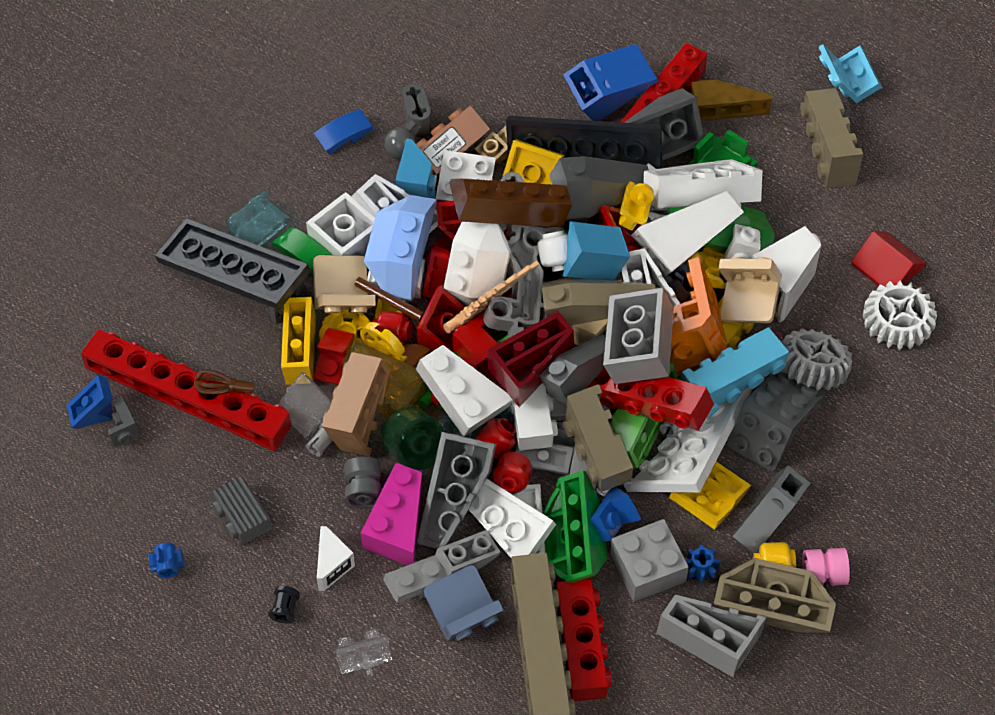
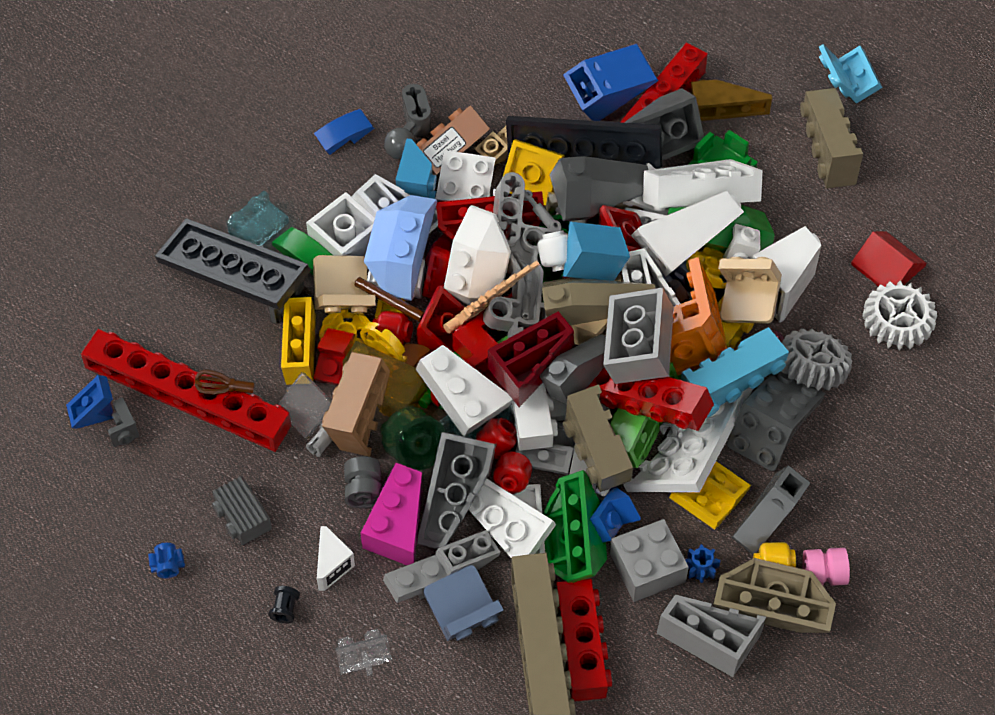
reddish brown wedge [449,178,572,228] -> none
yellow hips [618,181,654,230] -> none

